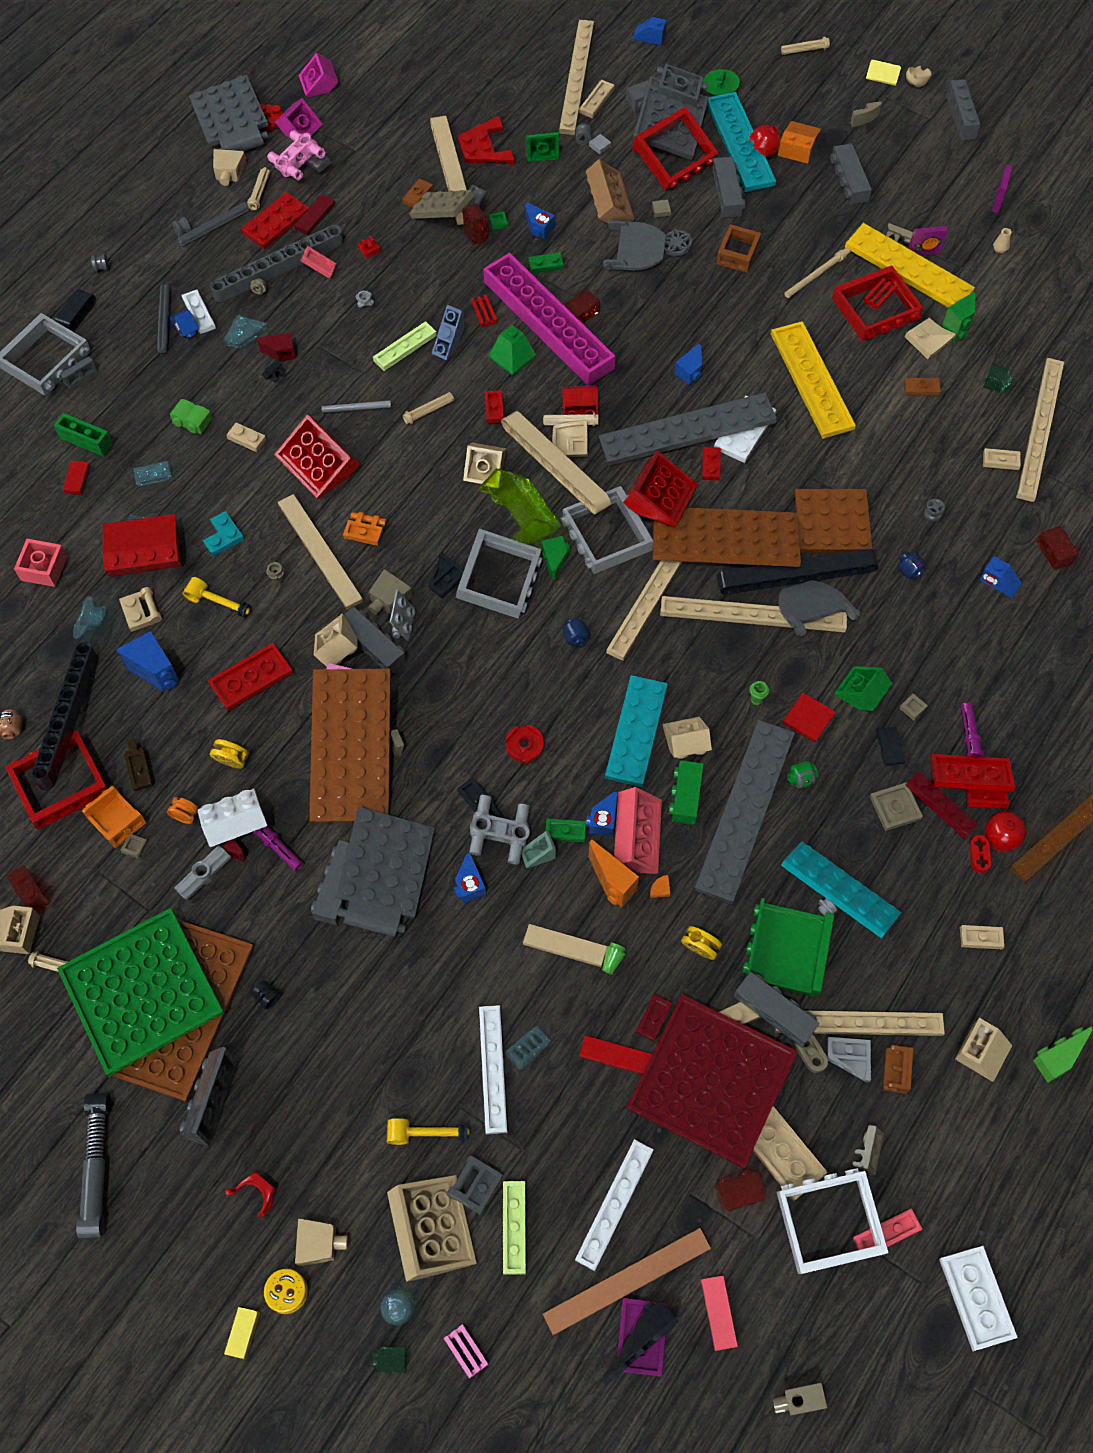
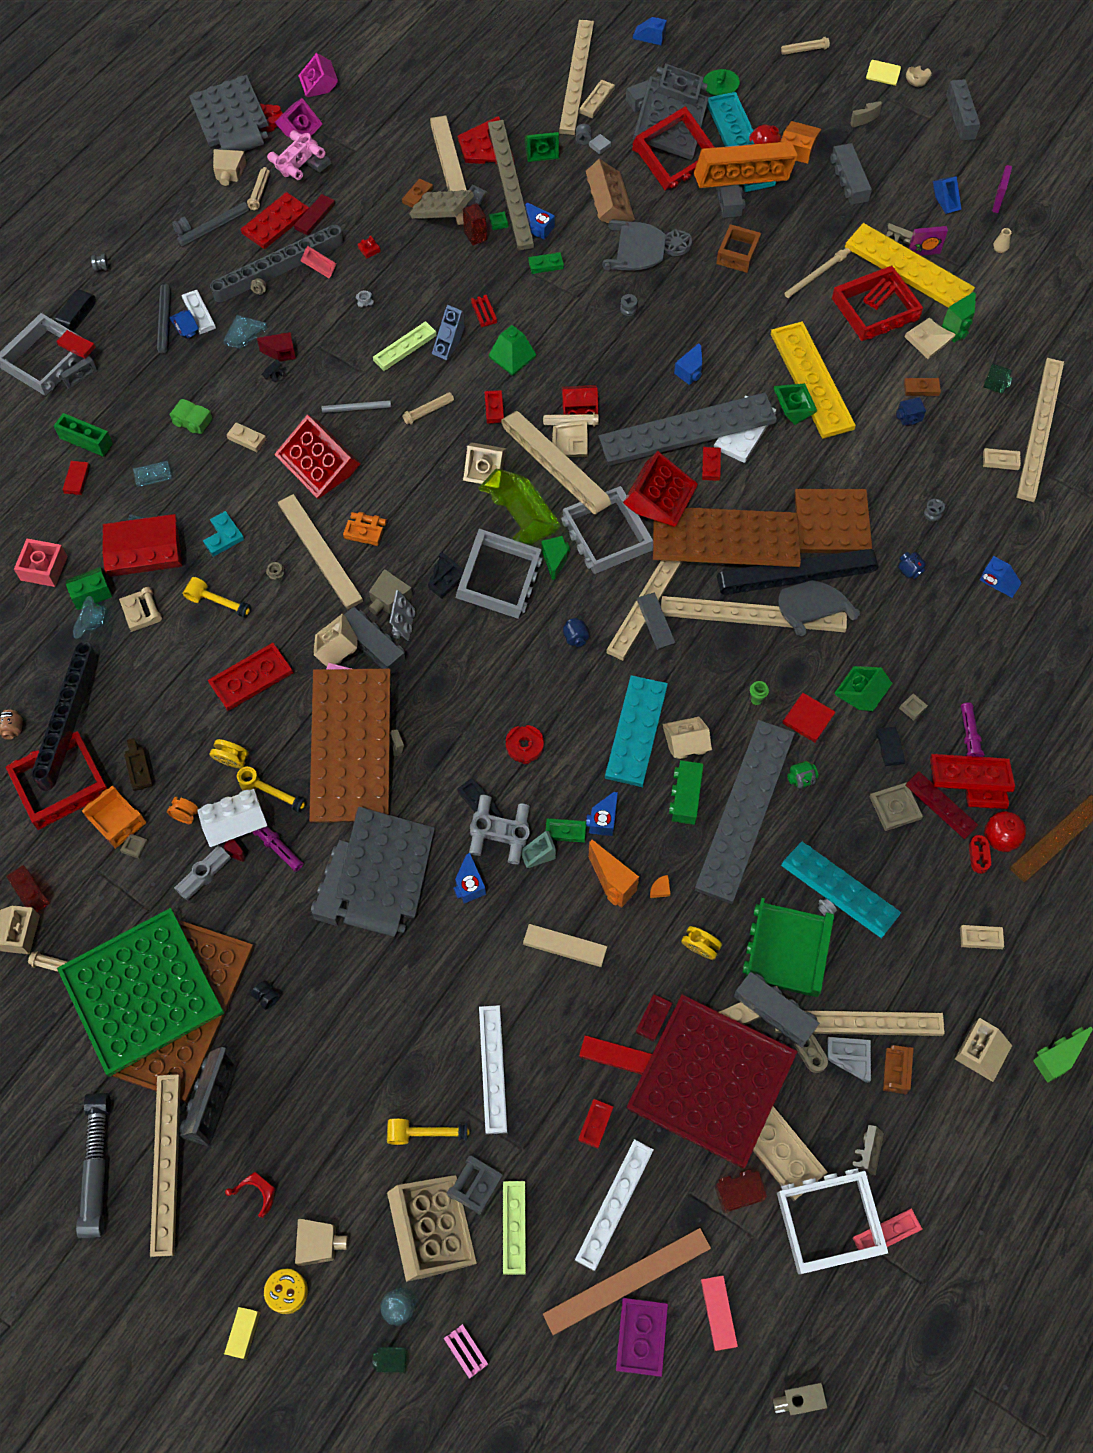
blue slope [116,631,179,691] -> none
dark pink brick [483,253,615,385] -> none
clear light blue slope [506,1026,551,1070] -> none
clear red brick [563,289,600,324] -> none
bright green cone [602,942,626,975] -> none
black wedge [602,1301,679,1387] -> none
coral slope [614,787,662,874] -> none
dark tan tile [652,199,671,218] -> none
white plate [939,1246,1017,1351] -> none
clear red brick [1036,526,1079,570] -> none
none -> red tile [56,330,96,359]
none -> green slope [66,567,112,610]
none -> tan plate [150,1075,181,1257]
none -> yellow piece [237,767,306,813]
none -> dark tan plate [488,120,534,250]
none -> red plate [578,1099,613,1149]
none -> dark grey wheel [620,294,637,316]
none -> dark grey tile [637,592,675,650]
none -> orange brick [694,142,798,188]
none -> green slope [774,383,817,425]
none -> dark blue brick [896,397,926,426]
none -> blue slope [933,176,961,214]

